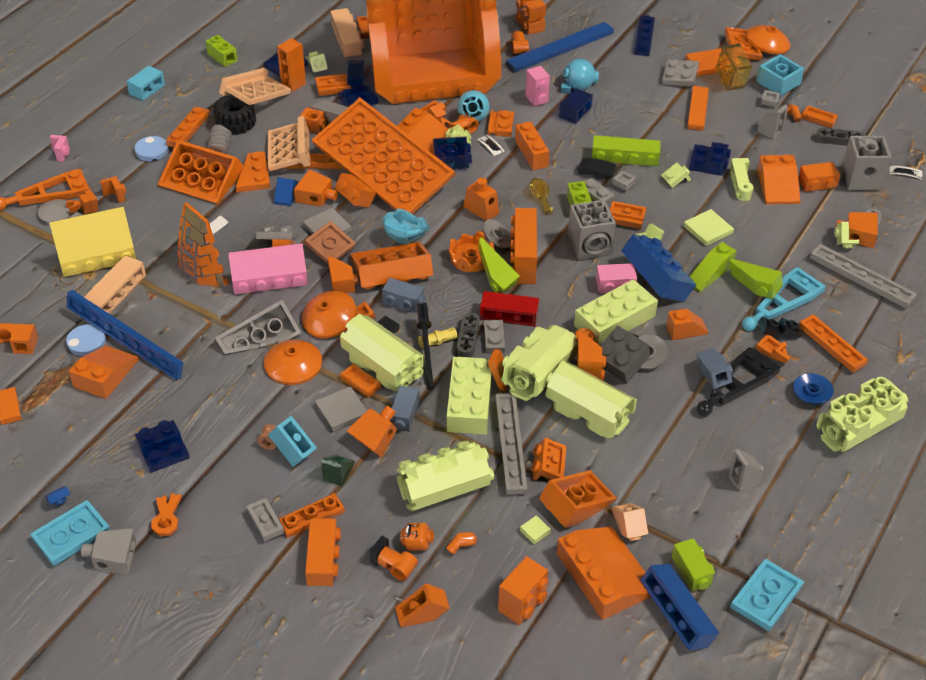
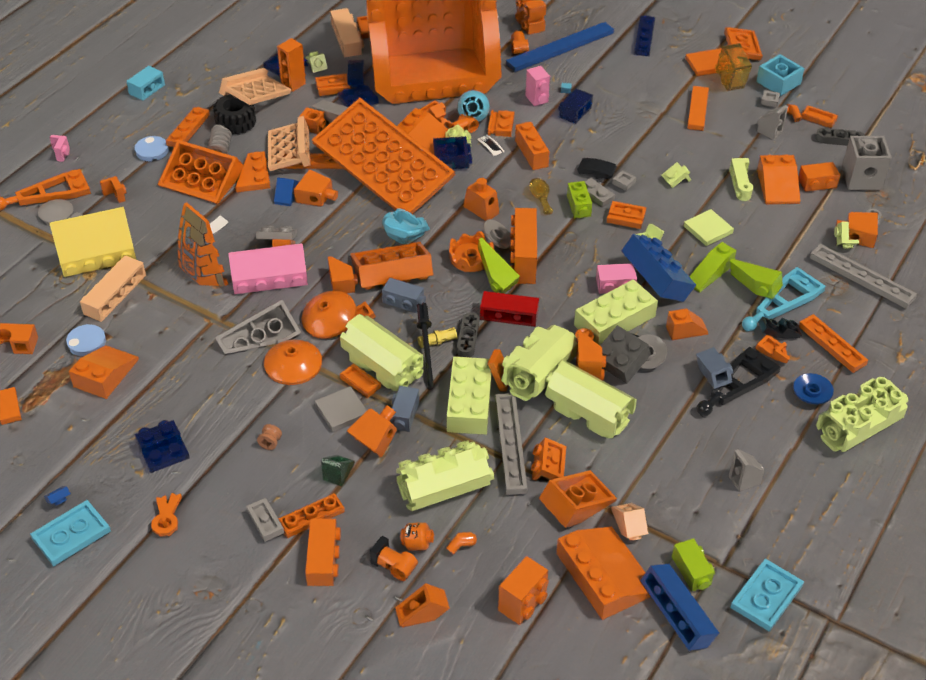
orange piece [66,190,98,214] -> none
blue tile [66,290,184,380] -> none
light grey torso [81,528,137,576] -> none
lime brick [205,35,238,67] -> none
medium azure brick [268,415,317,467] -> none
light grey tile [303,208,352,234] -> none
nougat plate [305,221,356,265] -> none
orange brick [334,173,376,207] -> none
black tile [377,315,399,334] -> none
light grey plate [484,320,505,353] -> none
yellowish green tile [520,515,551,544] -> none
medium azure brick [563,59,599,91] -> none
light grey brick [568,200,616,261] -> none
lime brick [592,135,661,166] -> none
light grey plate [662,60,699,86] -> none
clear blue plate [689,142,731,176] -> none
orange dish [746,25,790,54] -> none
sticker [889,166,922,179] -> none

